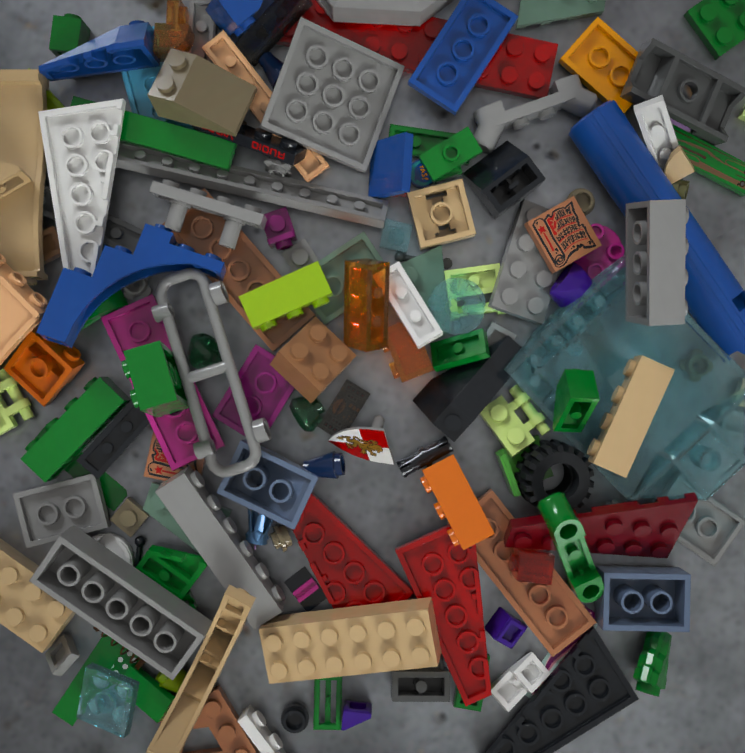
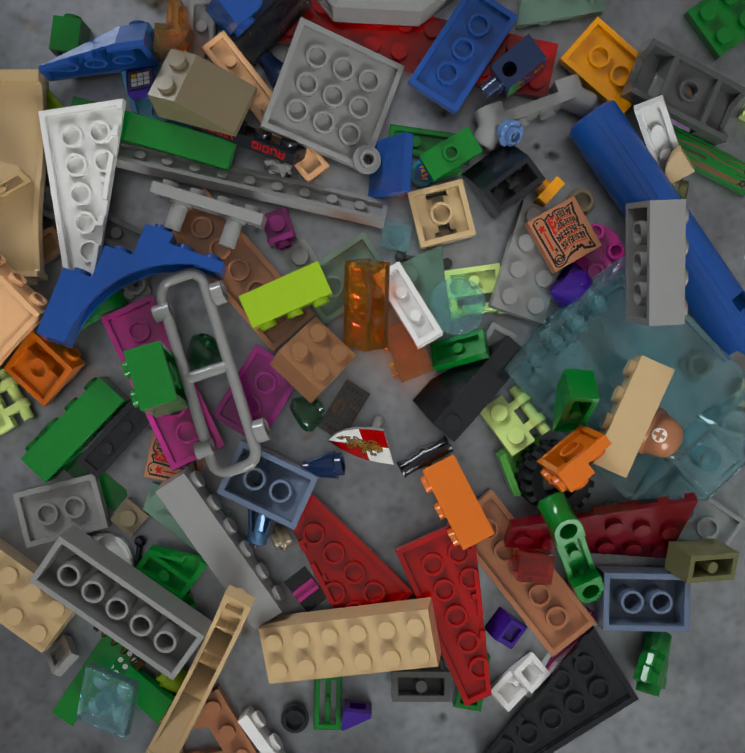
none -> slope [126,66,156,100]
none -> light grey plate [352,145,381,175]
none -> dark blue torso [480,34,547,101]
none -> medium blue plate [496,119,524,147]
none -> light orange plate [533,176,565,207]
none -> orange plate [537,424,612,493]
none -> nougat helmet [638,408,684,458]
none -> olive brick [664,539,739,584]

